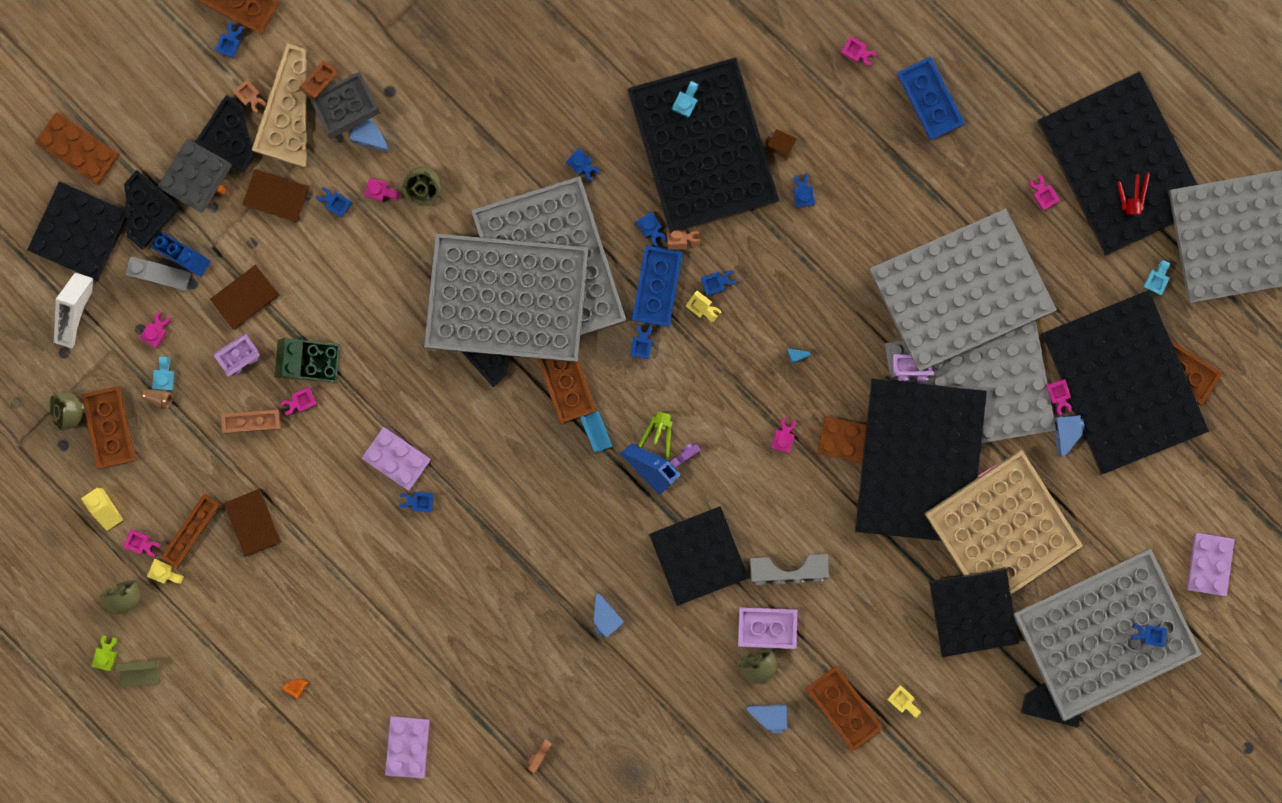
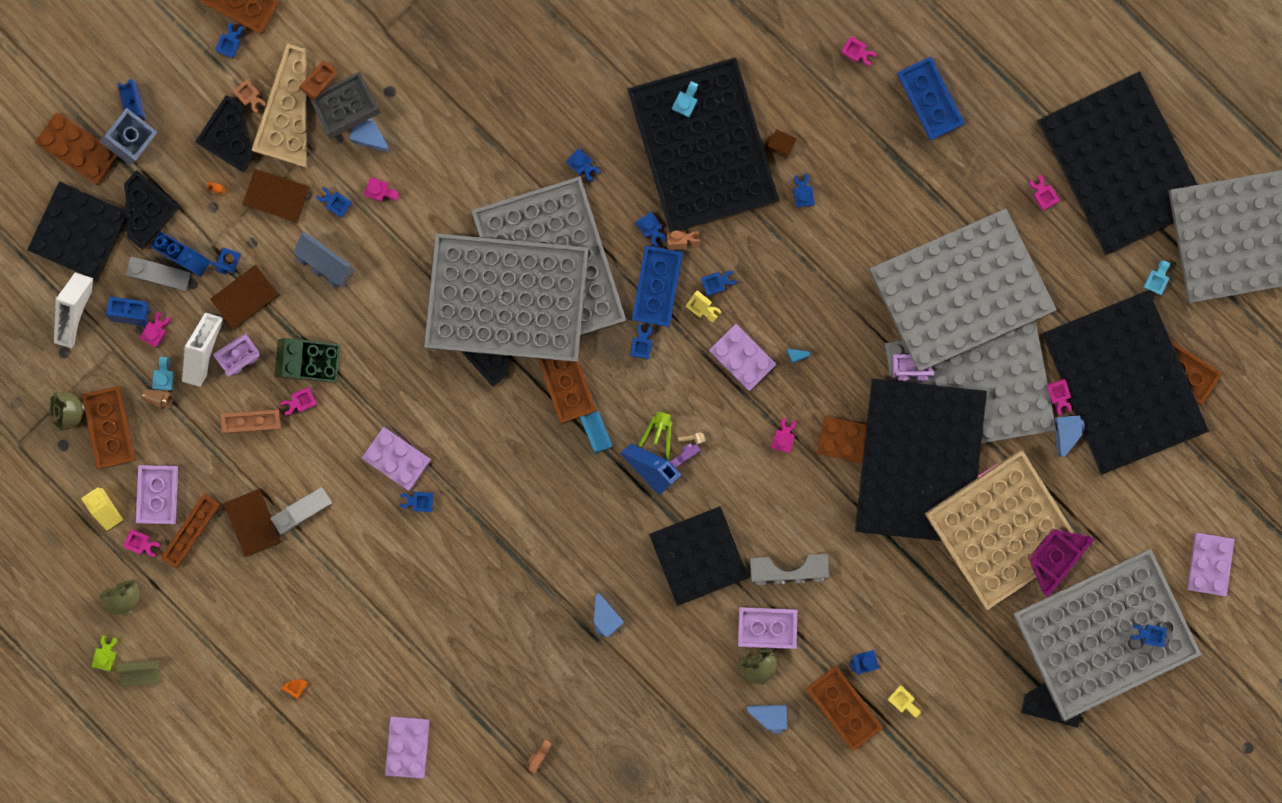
light yellow plate [147,559,184,584] -> none
dark grey plate [157,139,232,213] -> none
olive cylinder [402,167,442,206] -> none
black plate [929,568,1019,657] -> none
red plant [1117,173,1150,215] -> none
none -> sand blue slope [99,108,157,165]
none -> blue hinge [106,297,150,326]
none -> blue hinge [118,79,146,120]
none -> lavender plate [136,465,178,524]
none -> white arch [182,313,223,387]
none -> blue bracket [211,248,241,275]
none -> light grey slope [270,487,333,535]
none -> sand blue slope [293,231,355,288]
none -> tan hand [678,433,706,445]
none -> lavender plate [709,324,776,391]
none -> blue bracket [849,650,879,675]
none -> magenta wing [1028,528,1095,597]

